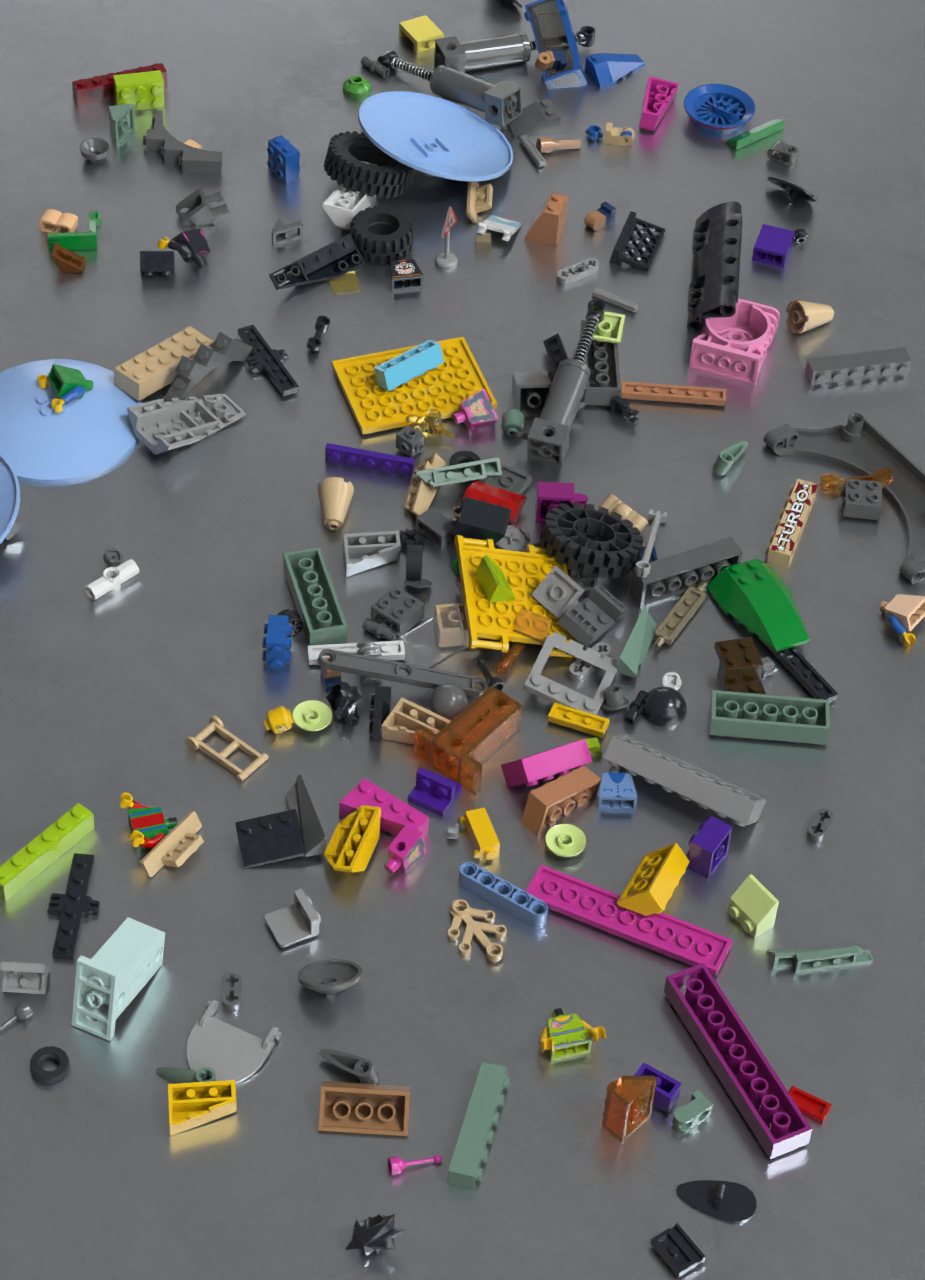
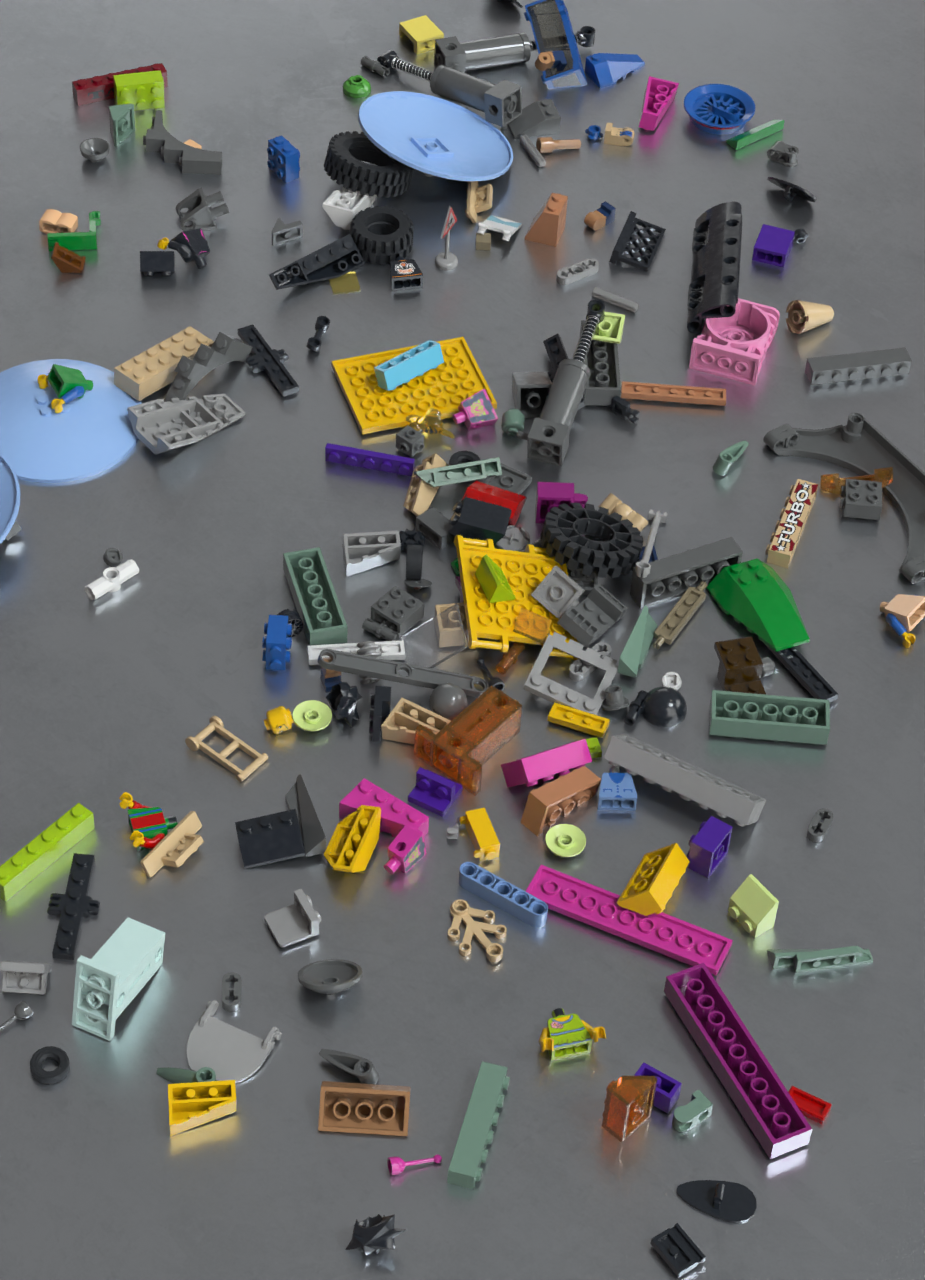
tan cone [317,477,354,530] -> none

